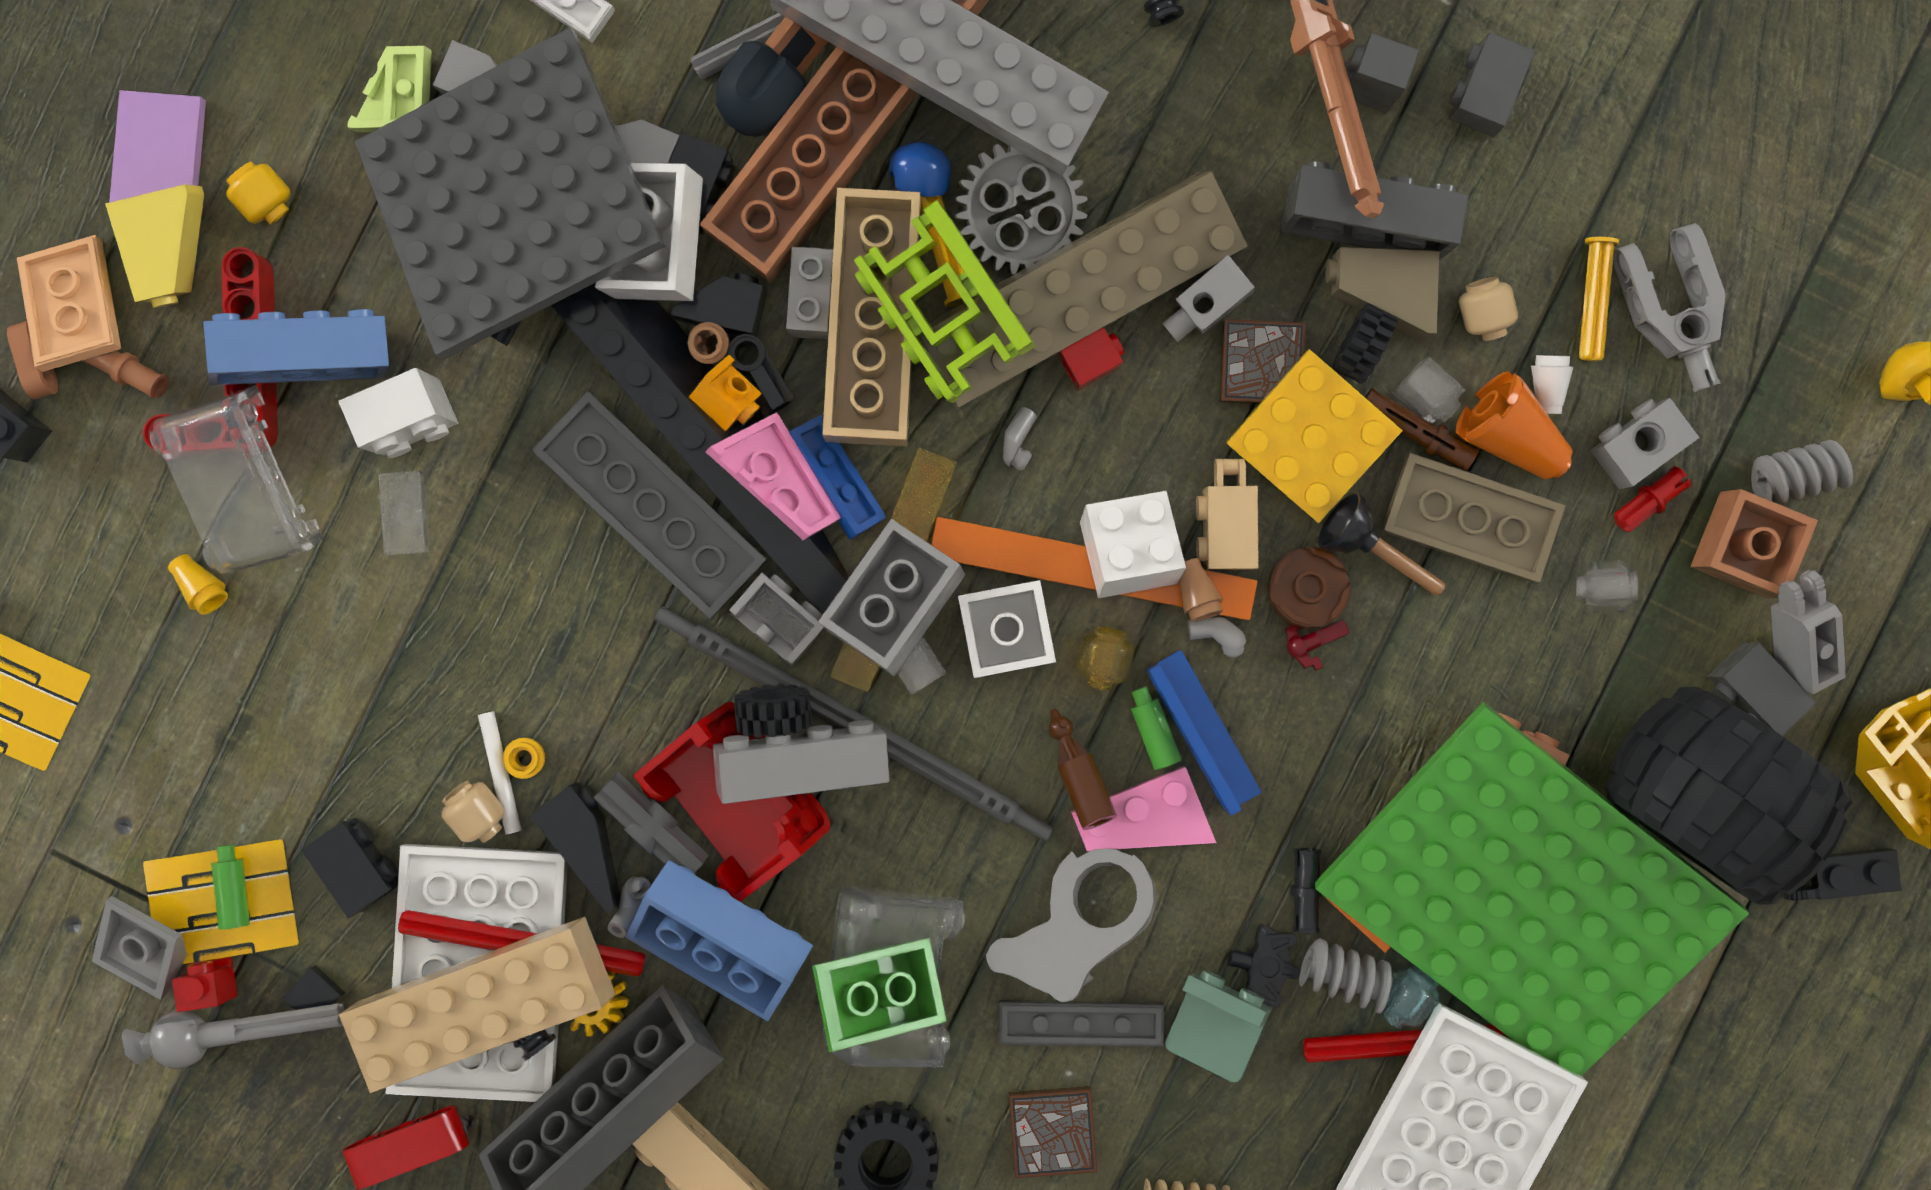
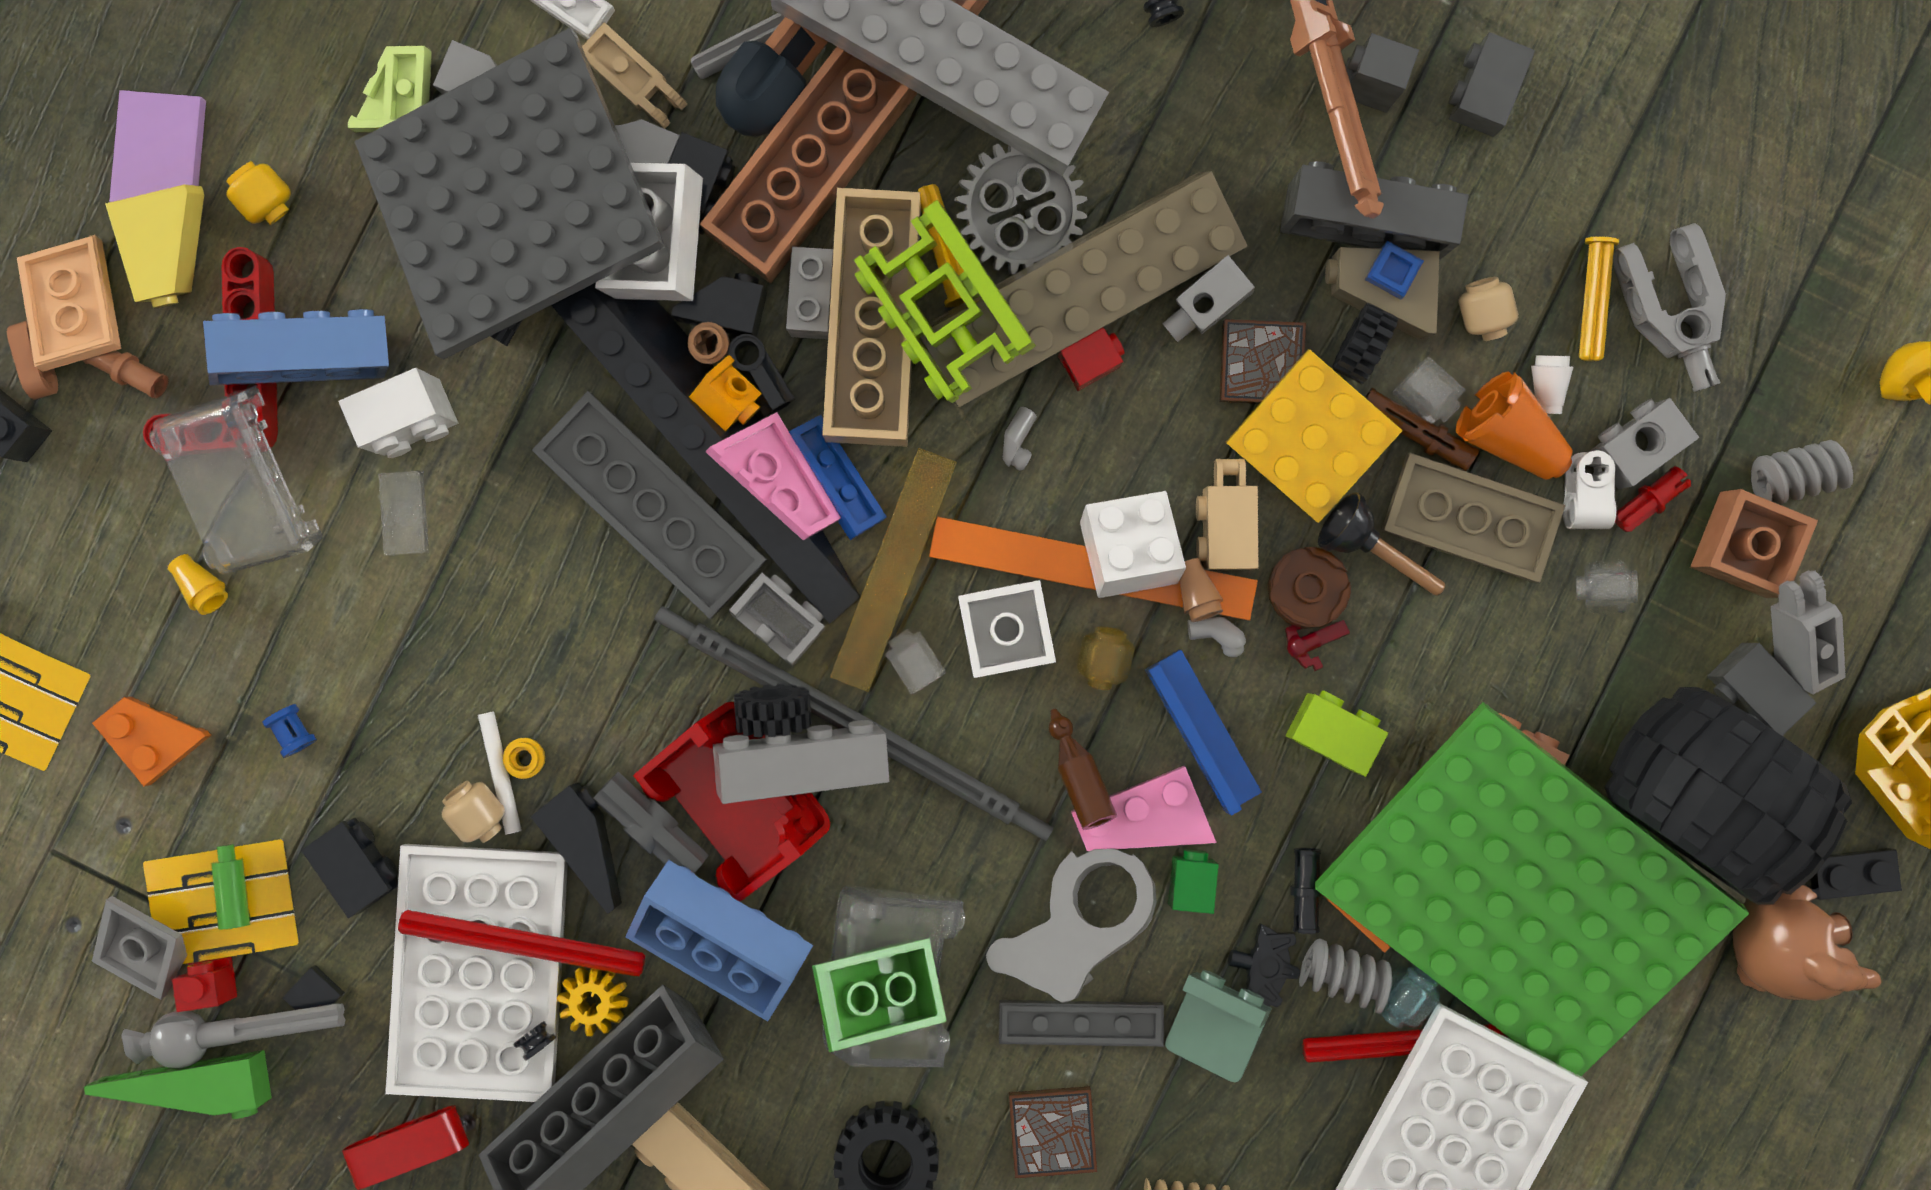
tan brick [339,917,615,1093] -> none
light grey arm [608,876,651,938] -> none
light grey brick [818,519,965,677] -> none
blue hair [889,141,951,197] -> none
bright green cylinder [1131,686,1182,770] -> none
none -> bright green slope [84,1050,272,1119]
none -> orange wing [92,697,211,786]
none -> blue bush [262,704,317,758]
none -> tan hinge [582,22,688,129]
none -> green brick [1168,850,1219,914]
none -> lime brick [1285,690,1388,777]
none -> blue tile [1365,241,1424,300]
none -> white piece [1563,450,1616,529]
none -> nougat piece [1733,885,1881,1001]

